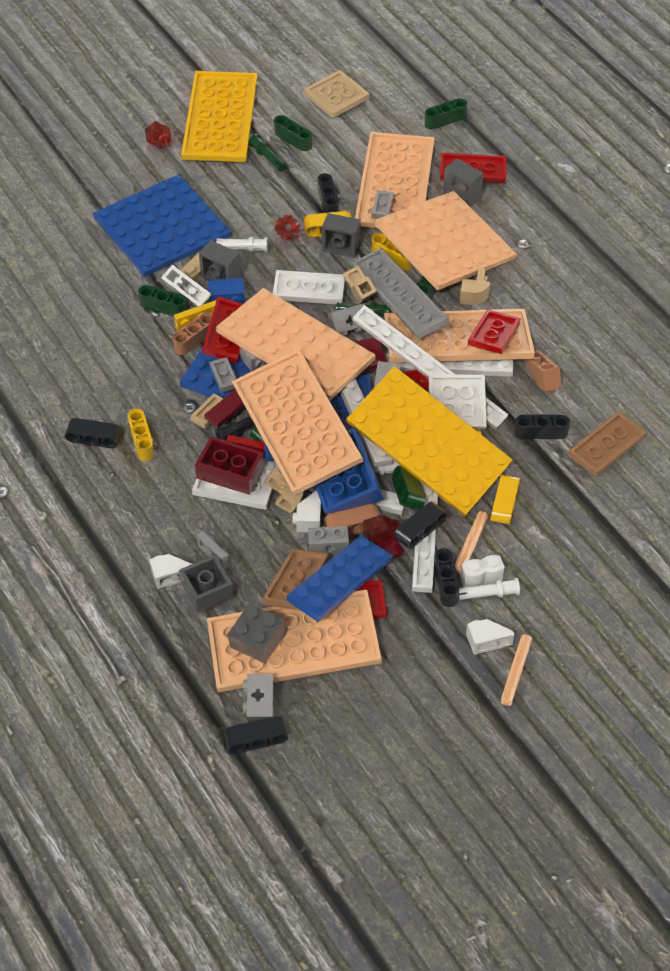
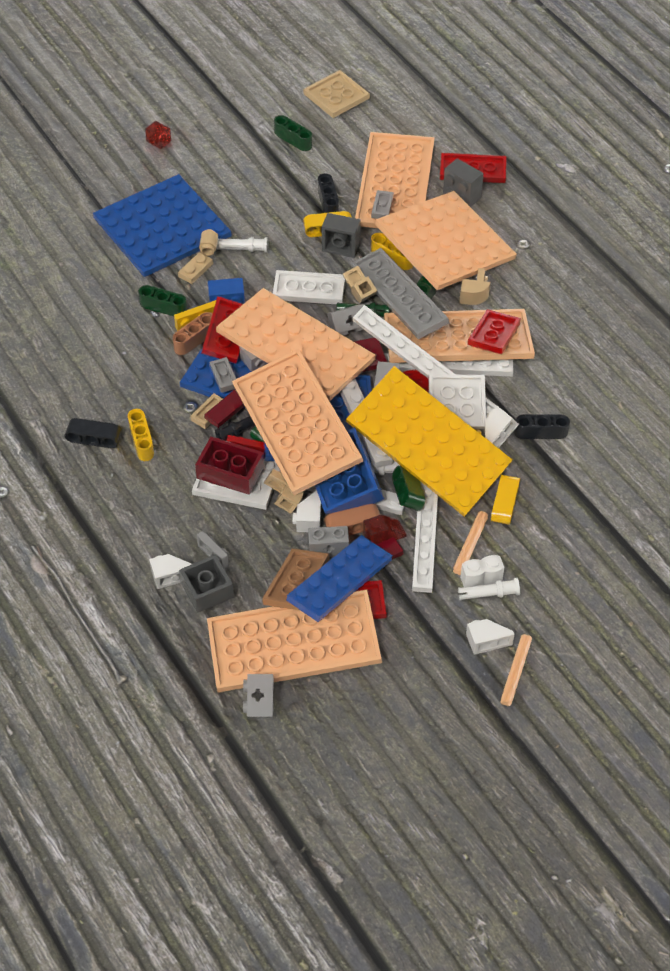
white slope [161,265,211,306] -> none
yellow plate [181,71,257,162] -> none
dark grey brick [199,240,241,281] -> none
black beam [223,716,288,754] -> none
dark grey brick [227,603,286,664] -> none
dark green pin [248,134,287,172] -> none
clear red brick [275,215,300,240] -> none
black beam [394,501,447,549] -> none
dark green beam [424,98,467,129] -> none
black beam [434,548,459,607] -> none
nougat slope [524,350,562,392] -> none
medium nougat plate [568,411,647,477] -> none
none -> tan brick [199,229,218,256]
none -> white slope [485,406,519,448]

